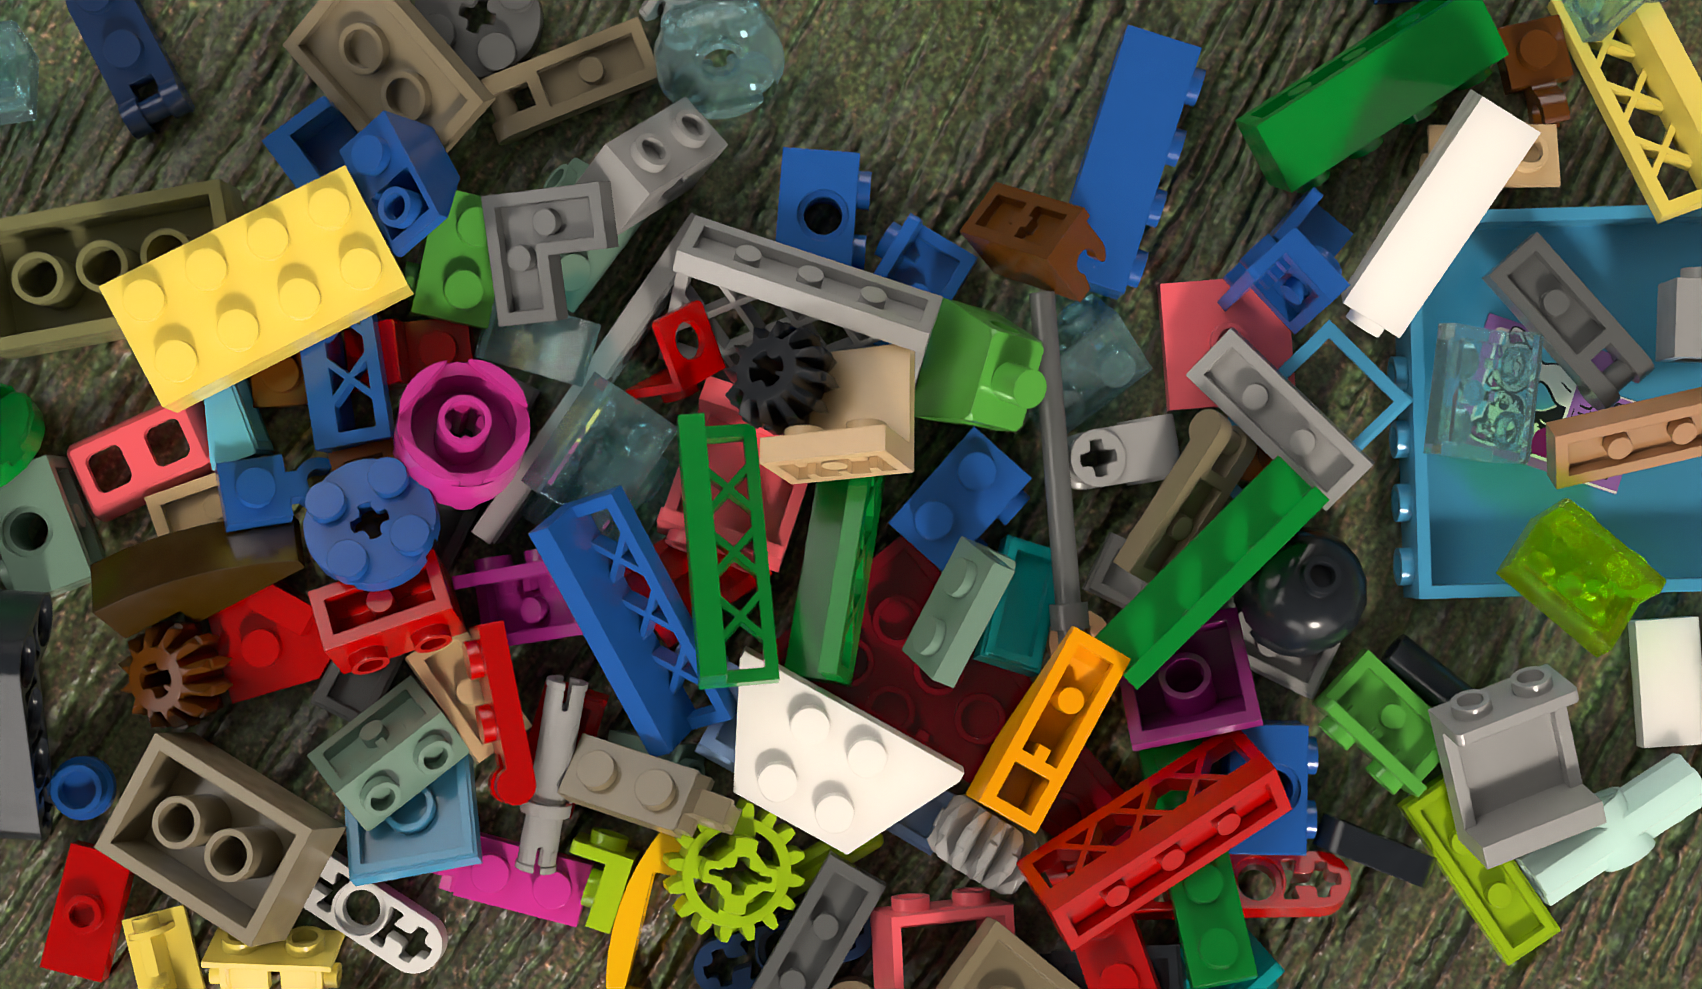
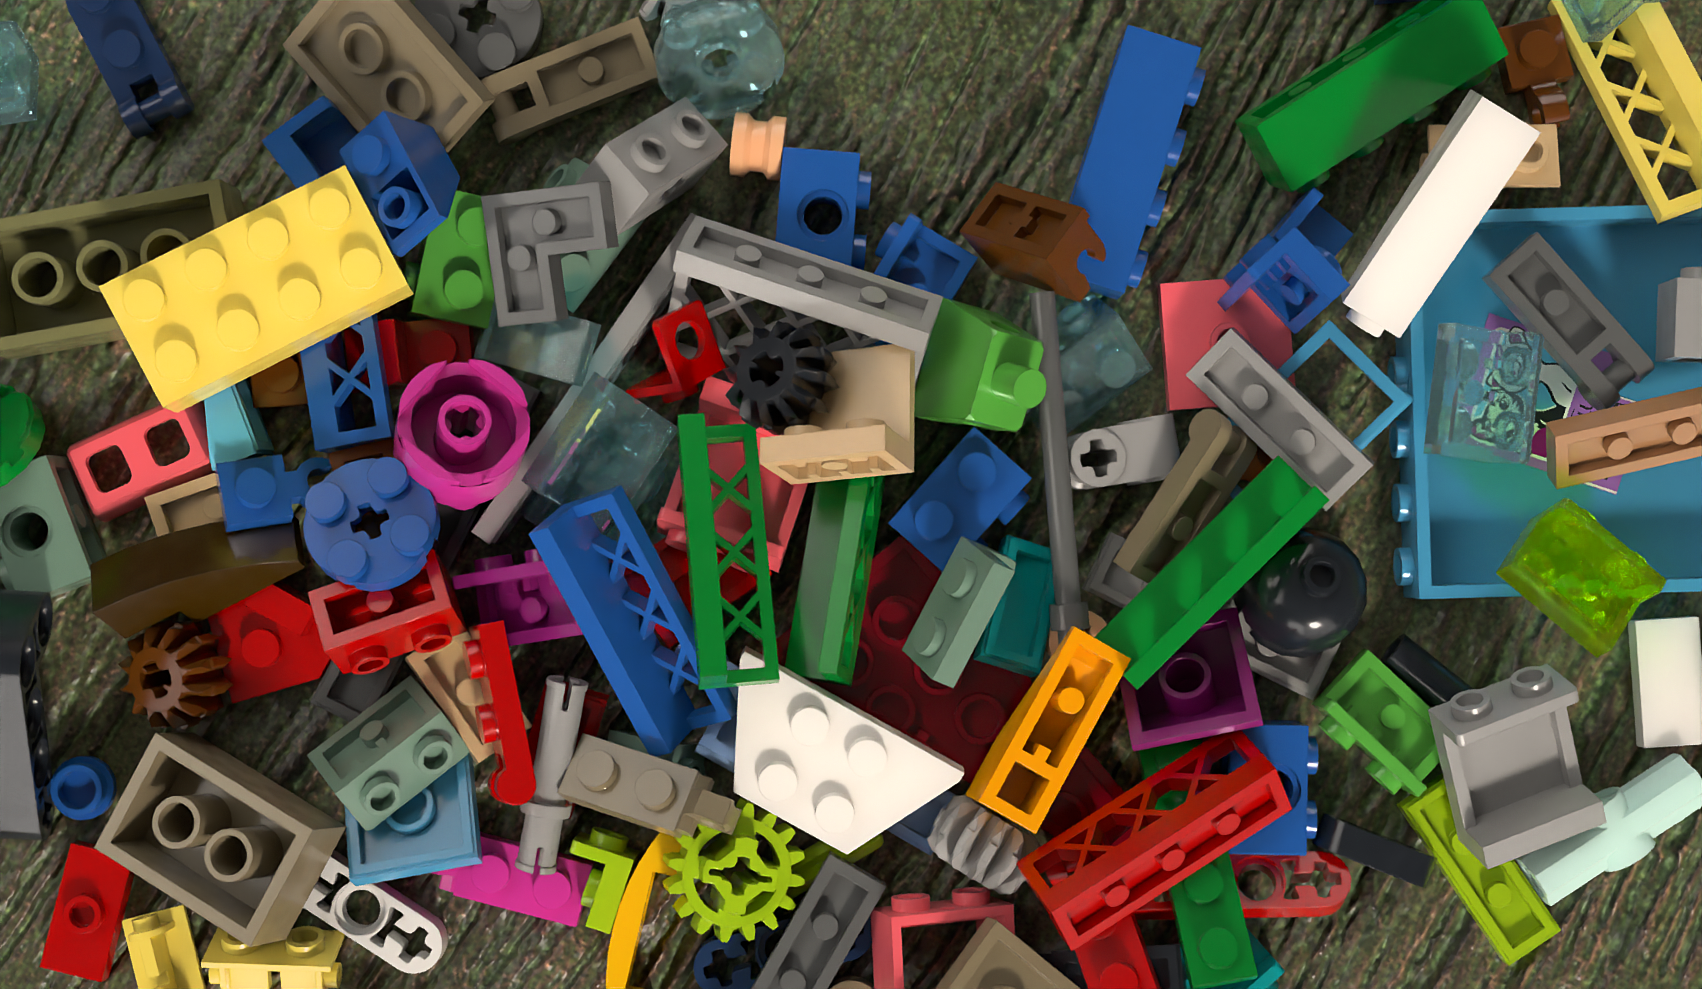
none -> light nougat wheel [729,112,787,181]

